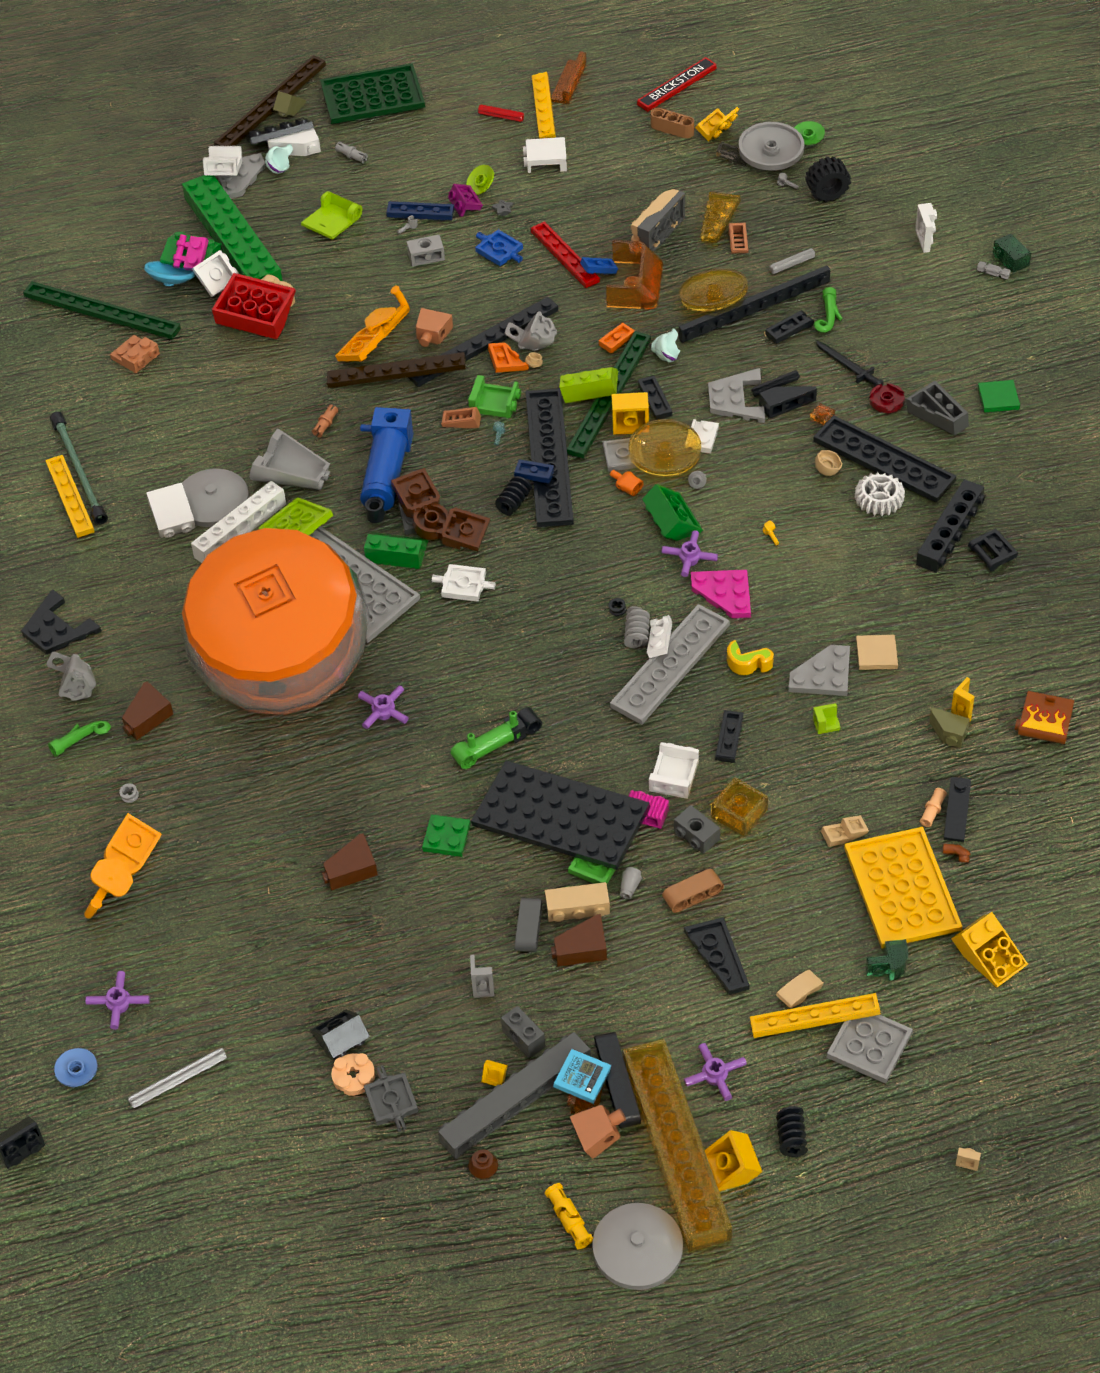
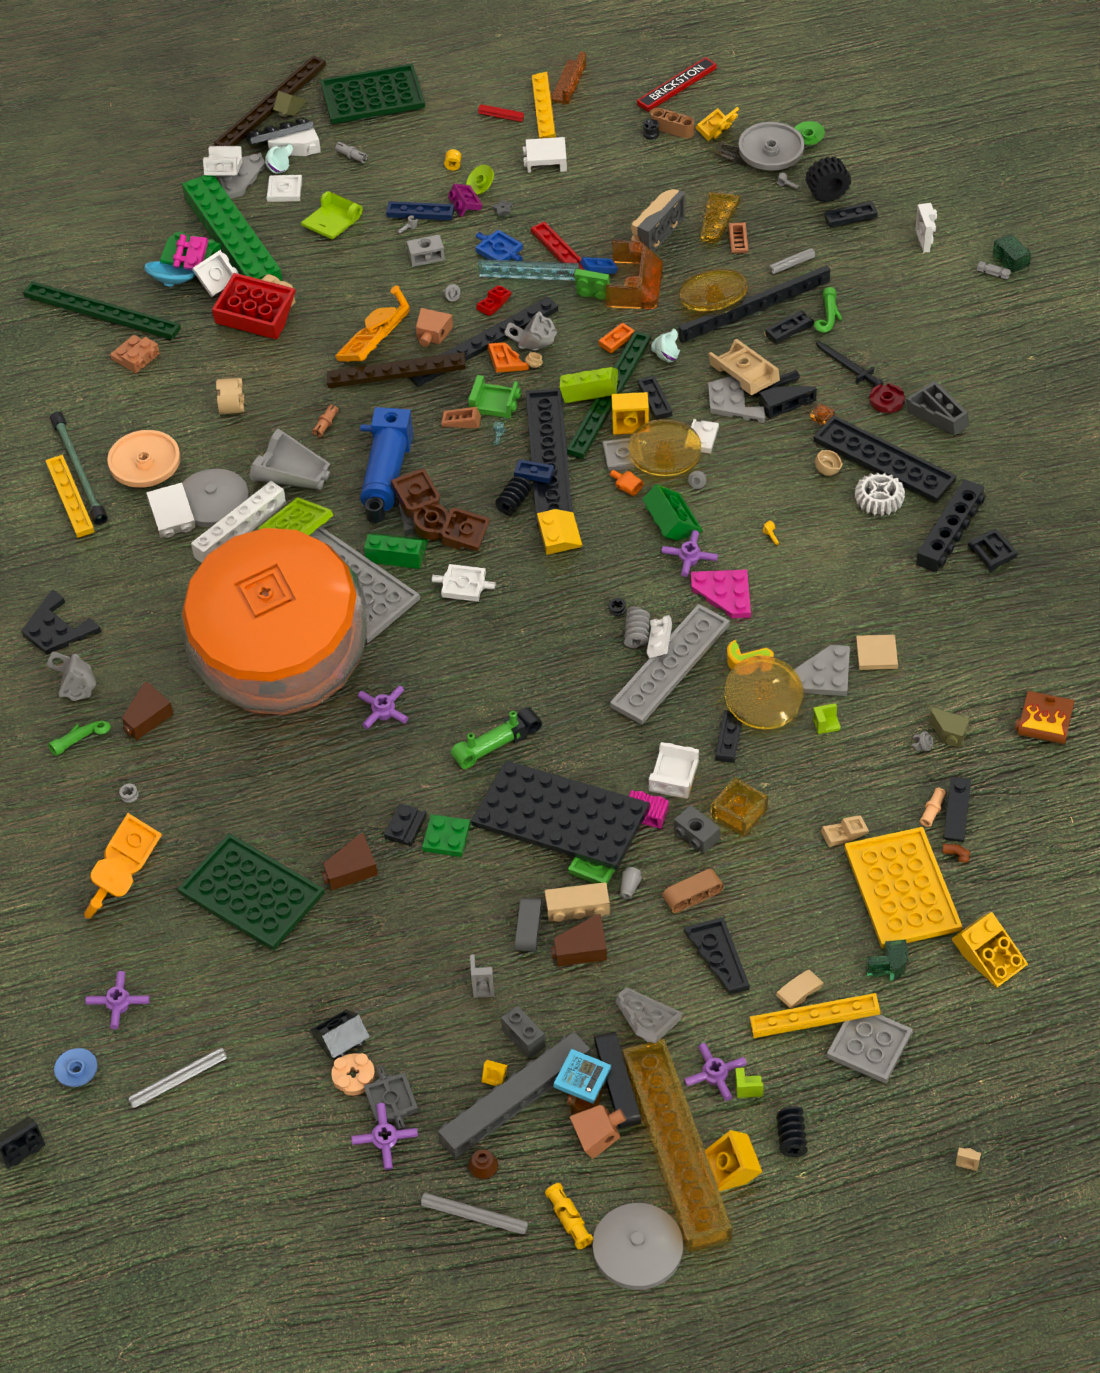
yellow panel [951,677,975,721] -> none
green tile [978,380,1020,413] -> none
none -> light nougat dish [108,430,180,488]
none -> dark green plate [177,833,325,951]
none -> tan brick [216,378,245,414]
none -> white tile [267,175,302,202]
none -> medium lavender bar [351,1103,418,1170]
none -> black plate [384,803,427,847]
none -> light grey axle [421,1193,528,1234]
none -> light grey plate [442,284,461,301]
none -> yellow wheel [444,149,461,170]
none -> red slope [476,285,512,316]
none -> clear light blue plate [478,259,580,281]
none -> yellow slope [537,509,582,555]
none -> bright green plate [574,269,612,300]
none -> light grey plate [616,987,683,1043]
none -> black wheel [643,119,659,140]
none -> tan piece [708,339,780,395]
none -> clear yellow dish [724,656,803,729]
none -> lime panel [735,1068,763,1098]
none -> black plate [824,202,878,228]
none -> light grey plate [912,731,933,751]

